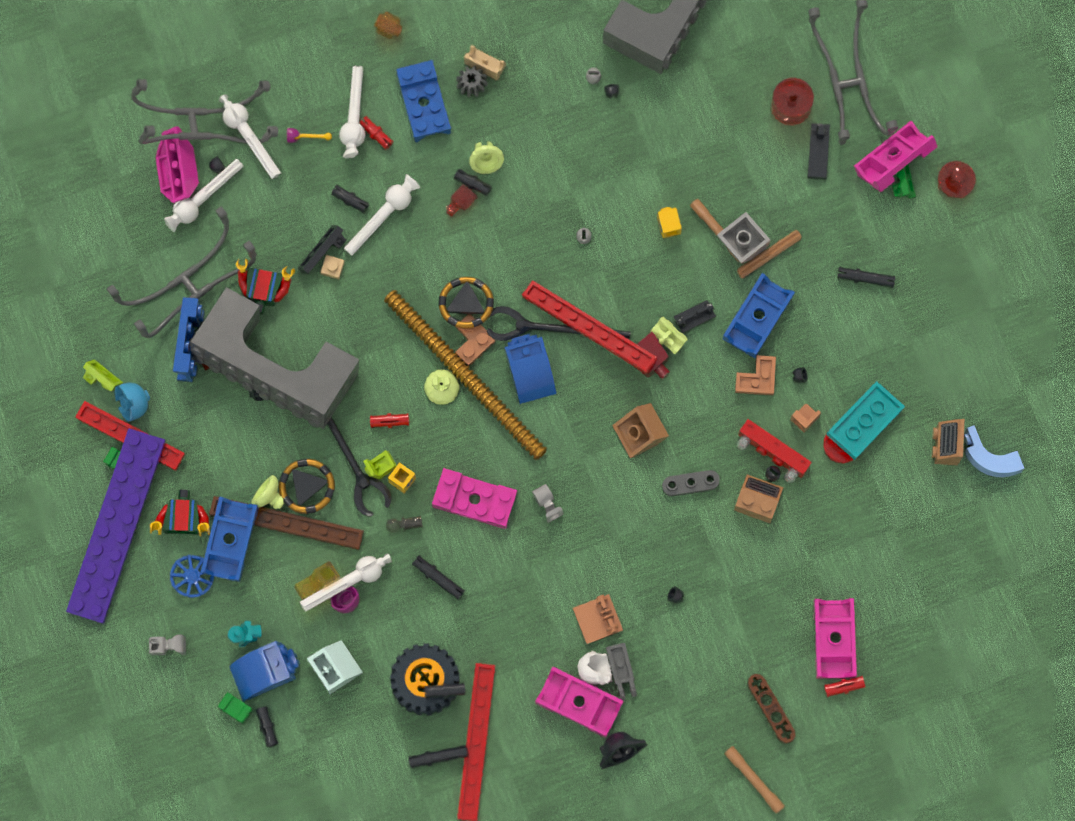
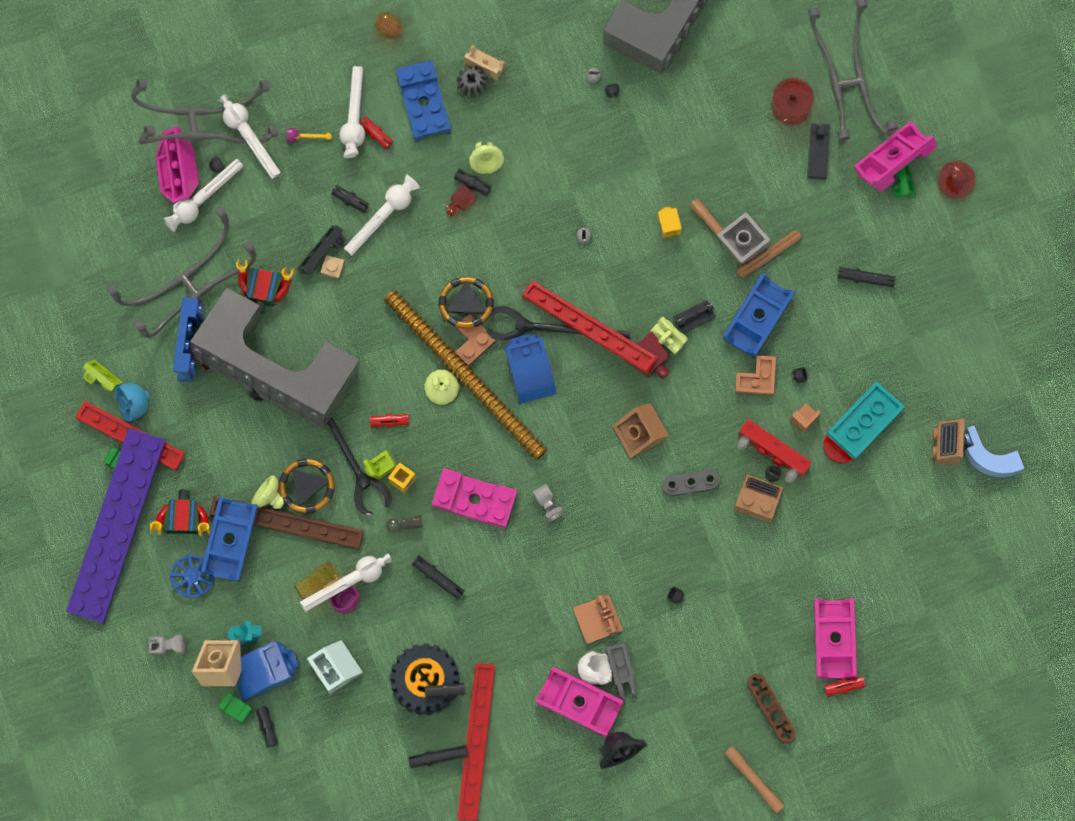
none -> tan slope [192,640,242,686]

